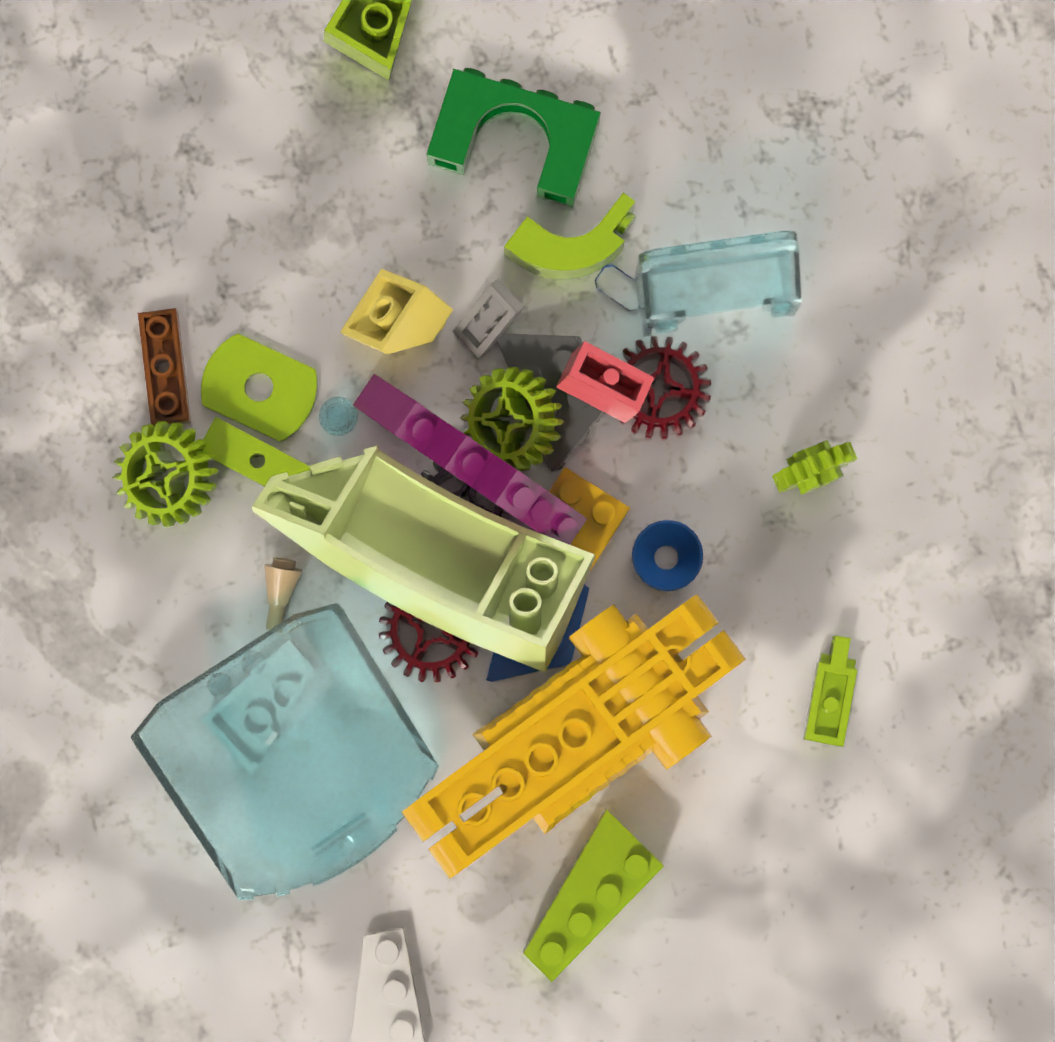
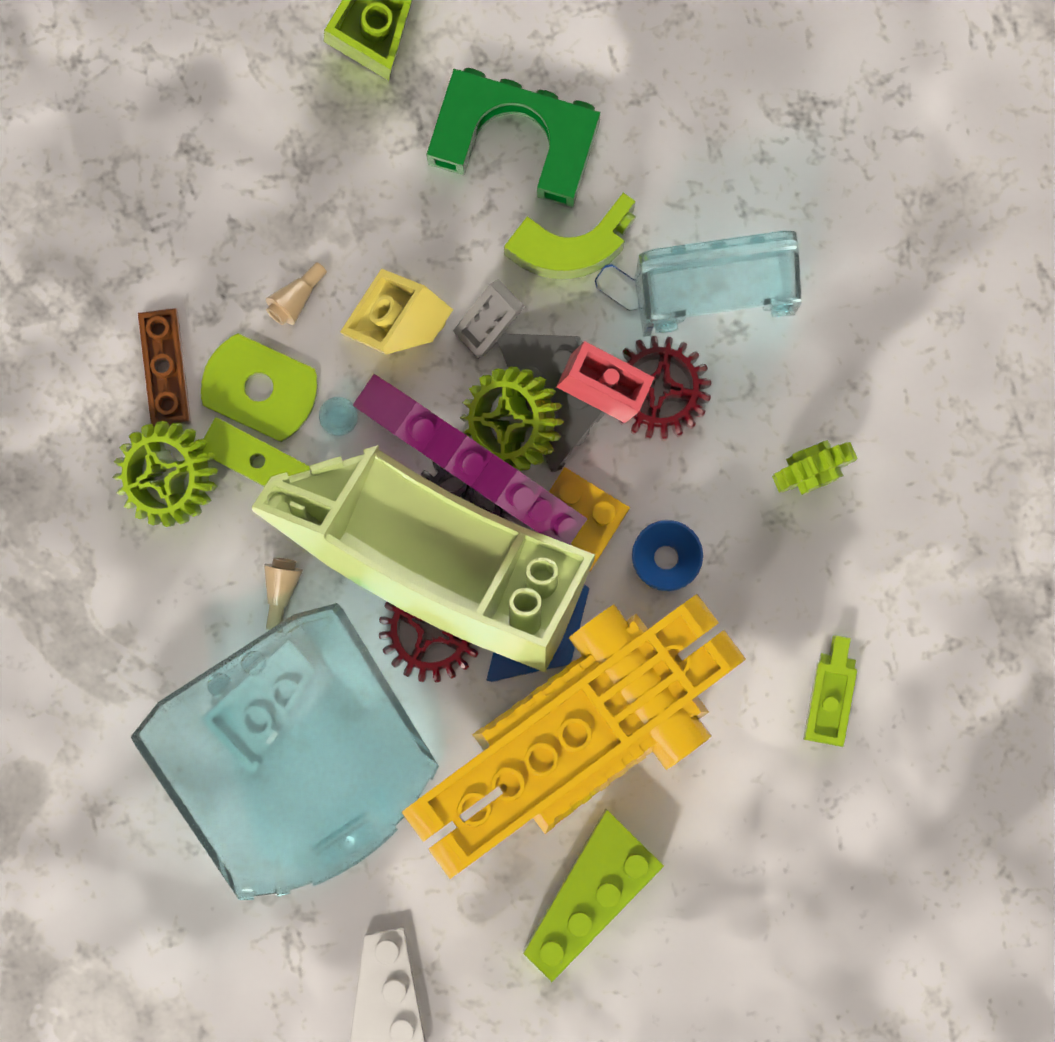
none -> tan cone [266,262,327,325]

